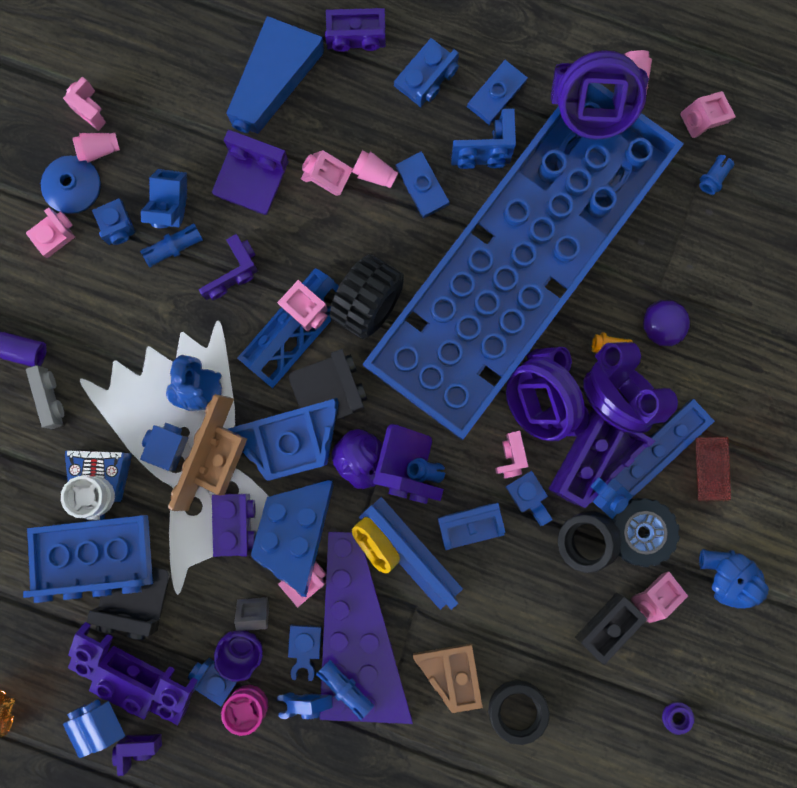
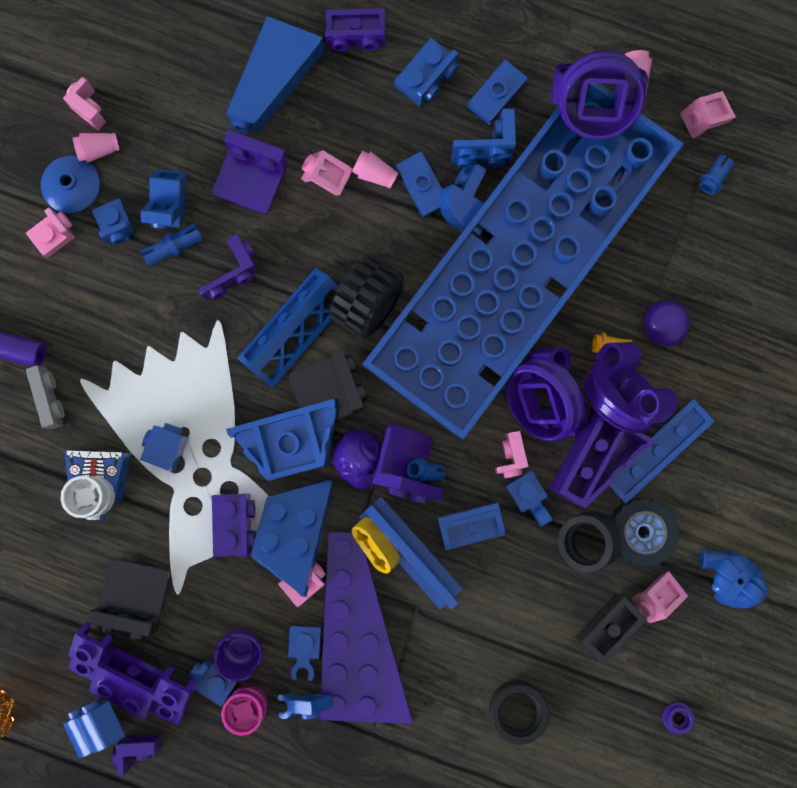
blue bracket [23,515,153,603] -> none
blue hair [166,354,222,411] -> none
medium nougat bracket [168,394,247,511] -> none
flat silver plate [234,597,269,631] -> none
bright pink bracket [277,280,328,331] -> none
blue pin [316,660,375,720] -> none
medium nougat wing [413,643,483,713] -> none
blue plate [590,477,632,519] -> none
clear red brick [695,437,731,502] -> none
none -> blue brick [440,164,486,236]

